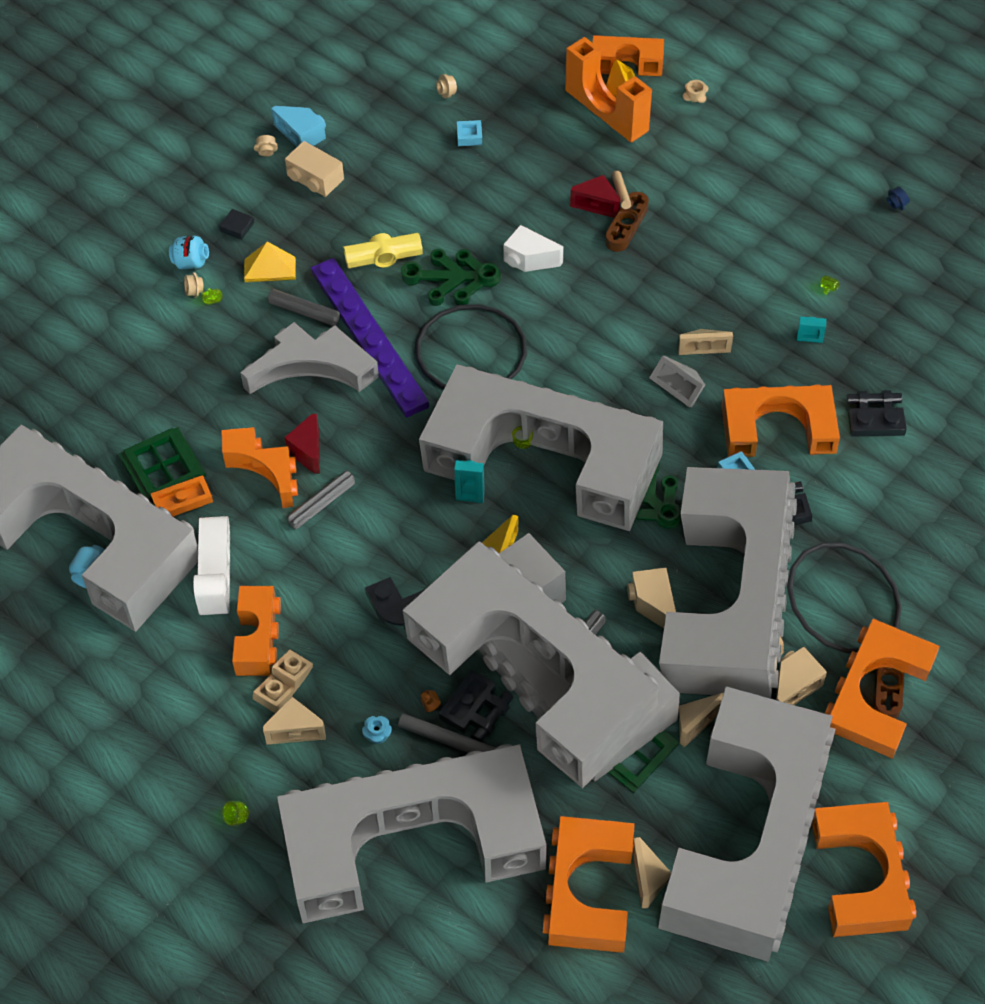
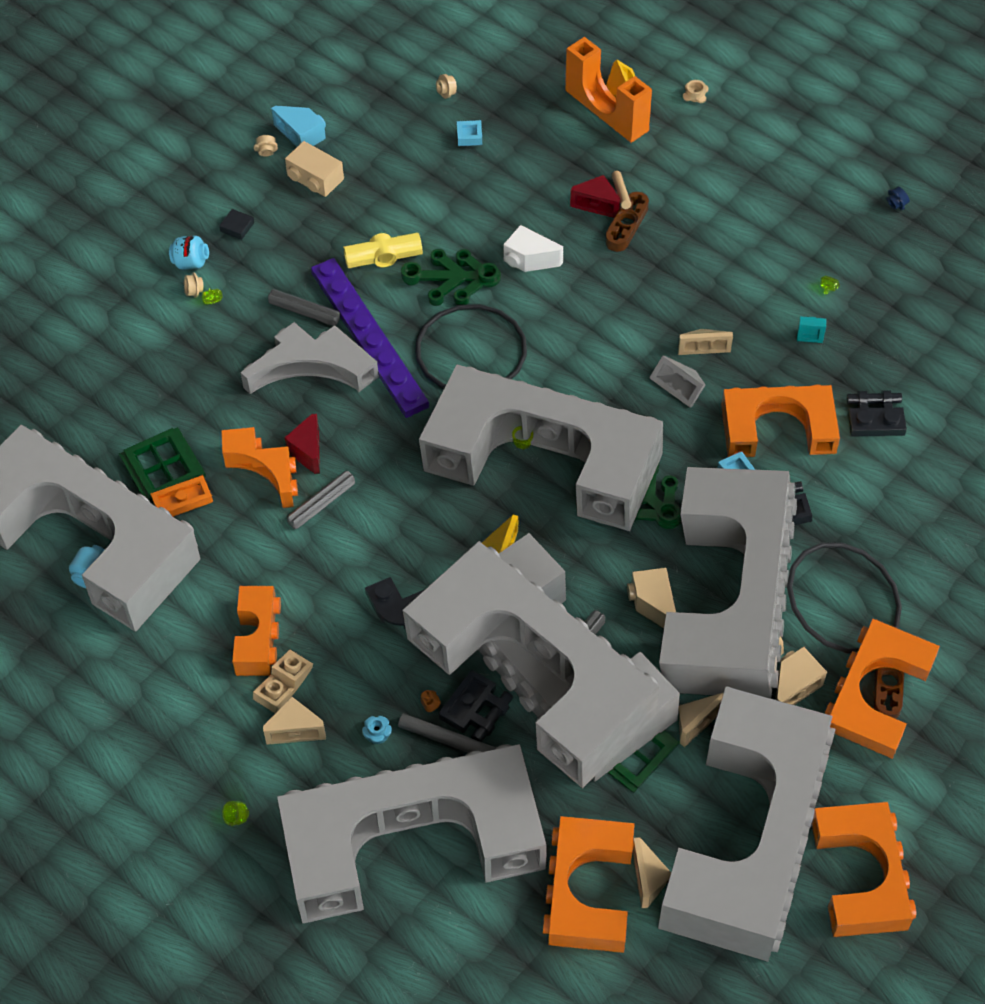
white beam [194,516,230,615] -> none
yellow slope [244,242,296,282] -> none
teal plate [454,460,485,503] -> none
orange arch [593,36,664,77] -> none

